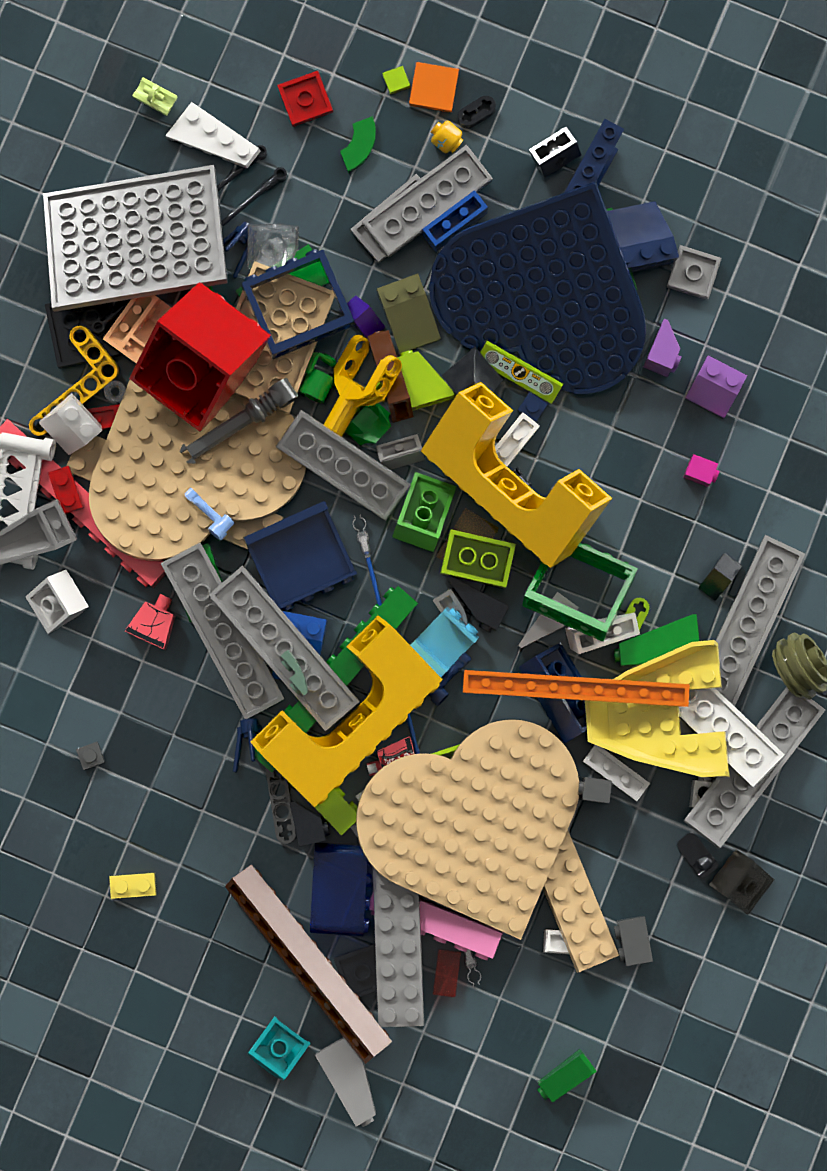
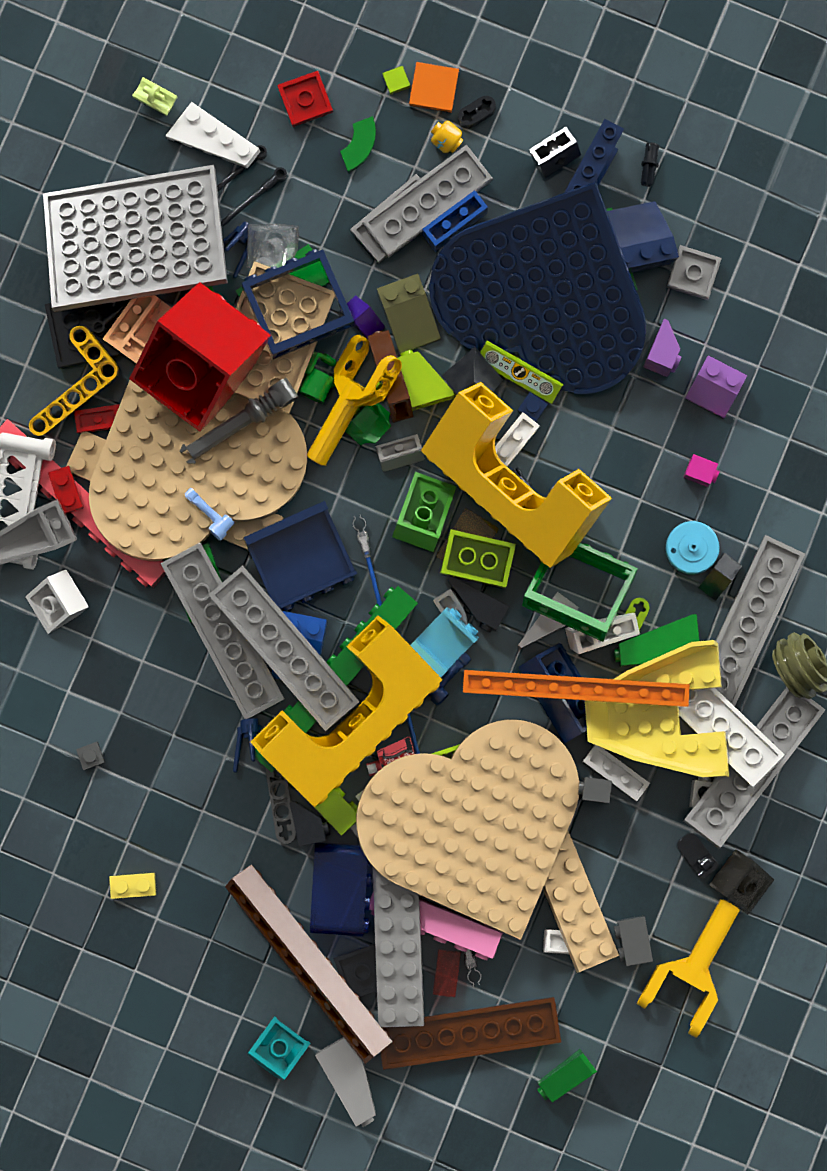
white slope [39,393,102,455] -> none
clear brick [104,381,126,403] -> none
coral torso [125,594,175,650] -> none
light grey tile [276,410,411,521] -> none
sand green slope [281,649,308,696] -> none
none -> reddish brown plate [381,997,561,1070]
none -> yellow piece [637,899,740,1038]
none -> black axle [641,142,660,187]
none -> medium azure wheel [665,521,719,575]

